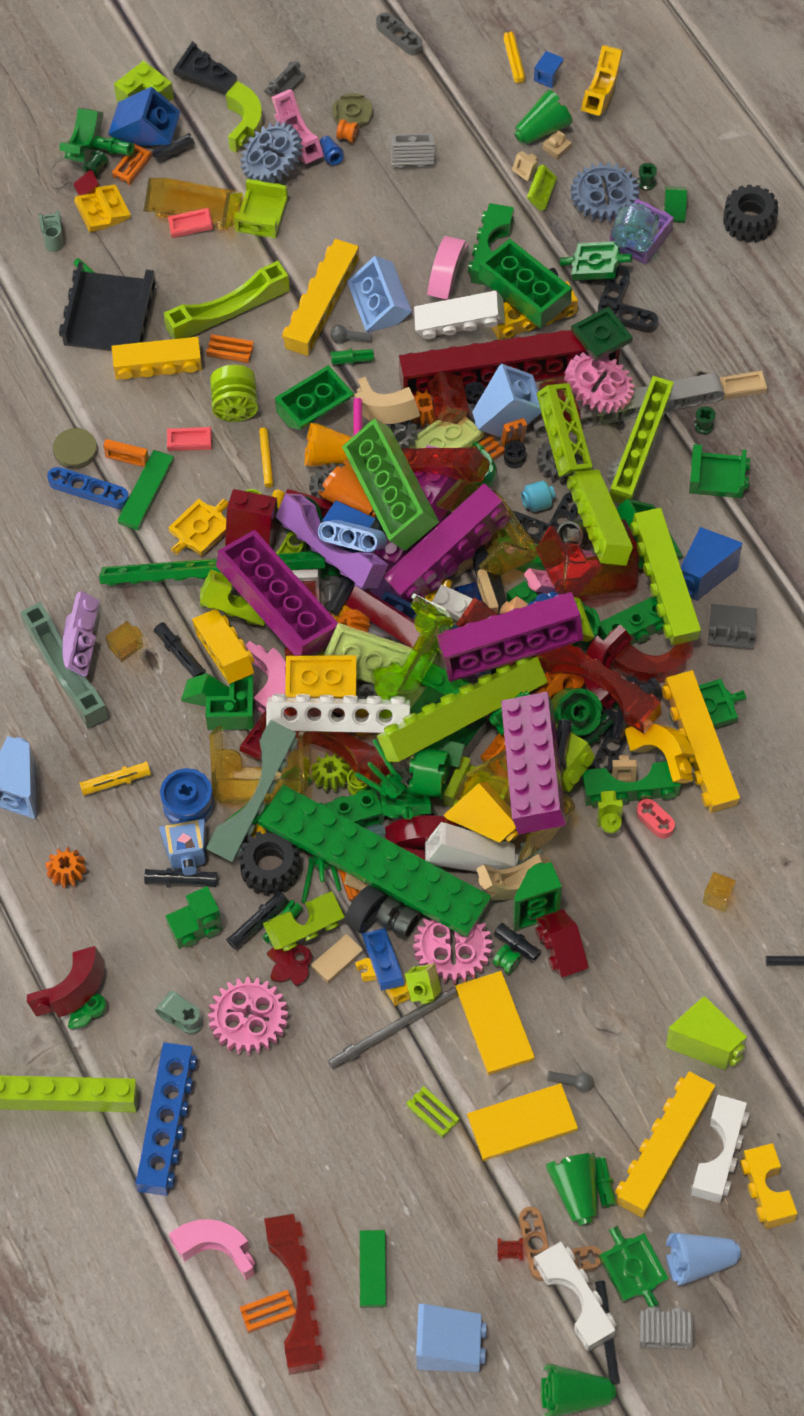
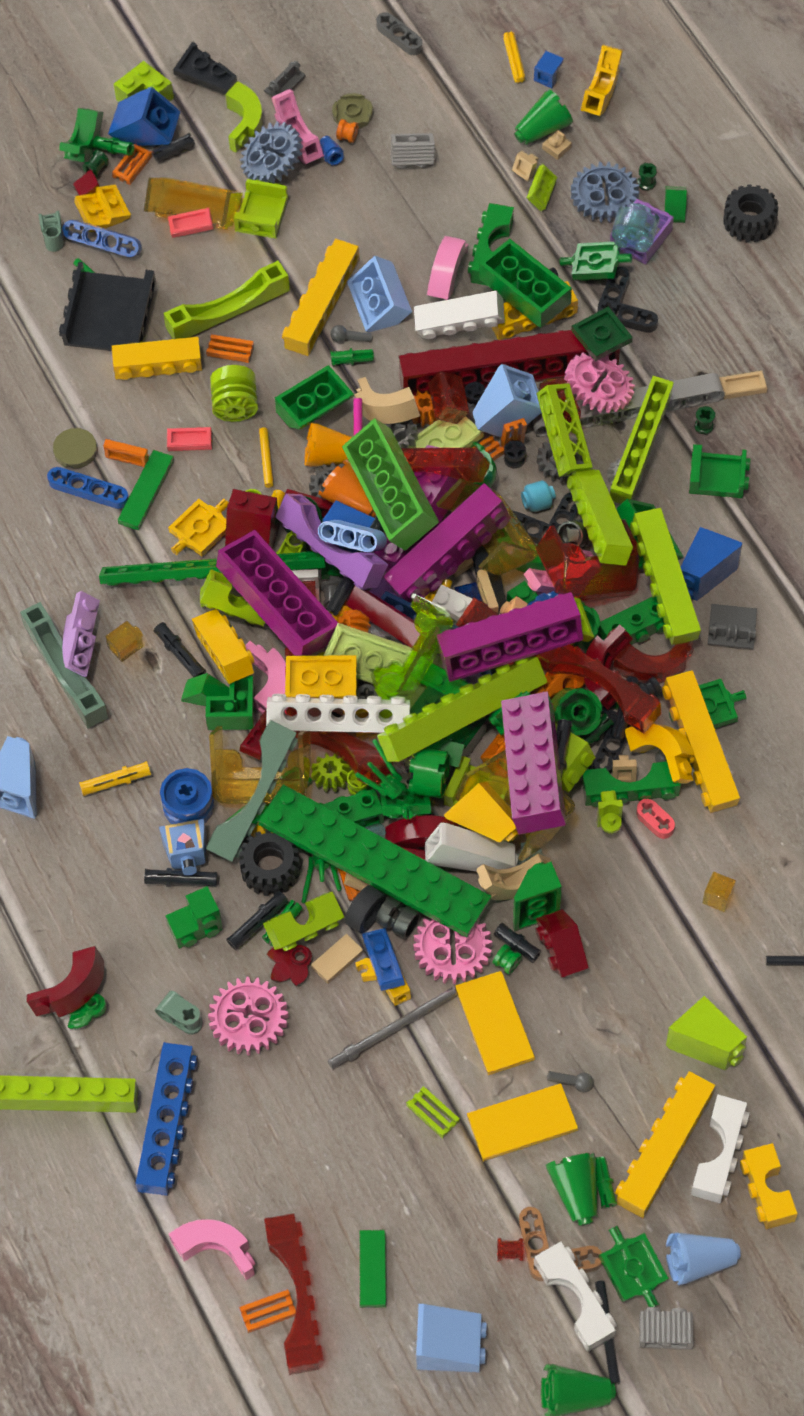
orange gear [45,846,87,889] -> none
lime brick [405,963,442,1004] -> none
none -> beam [62,220,142,257]

